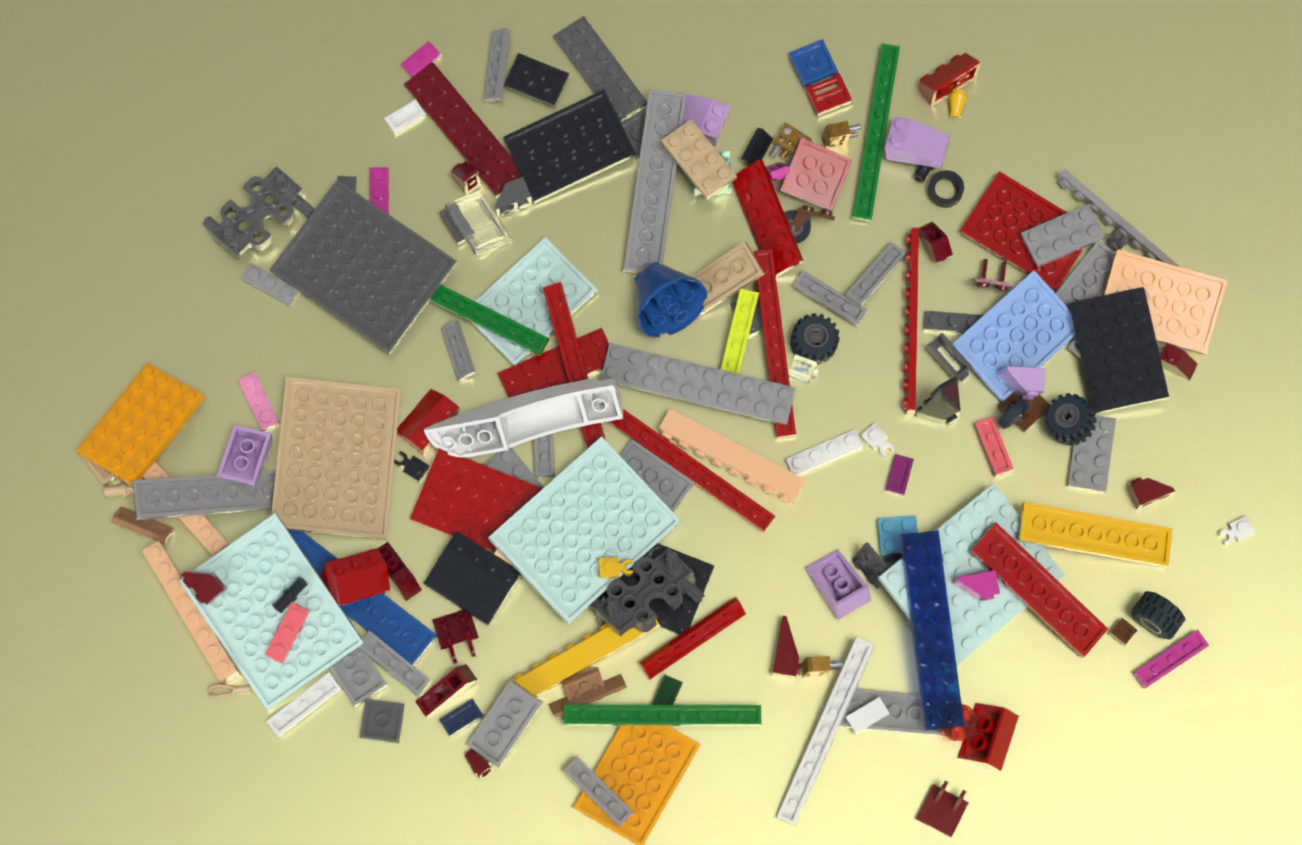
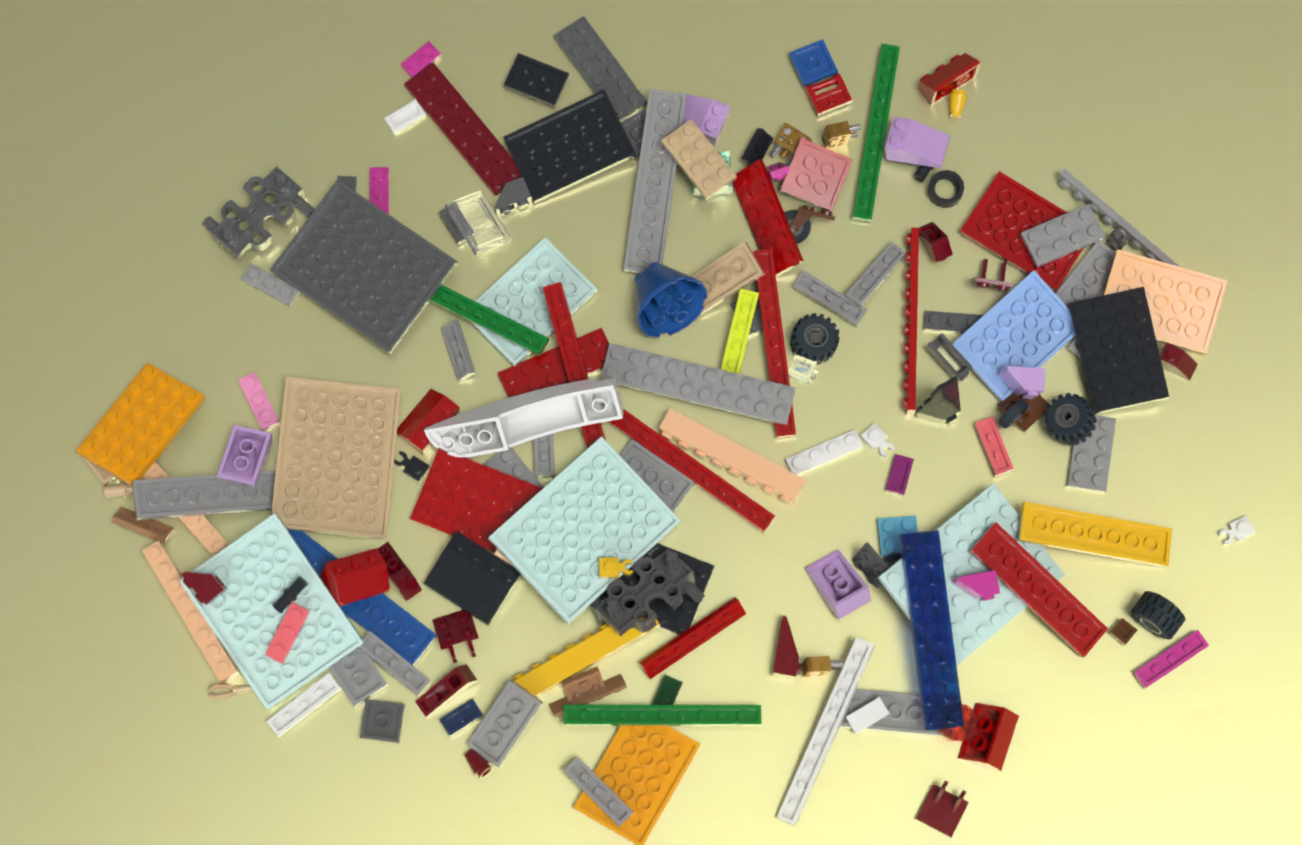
dark red slope [451,161,481,194] -> none
light grey plate [483,28,511,103] -> none
dark red slope [1127,477,1175,510] -> none

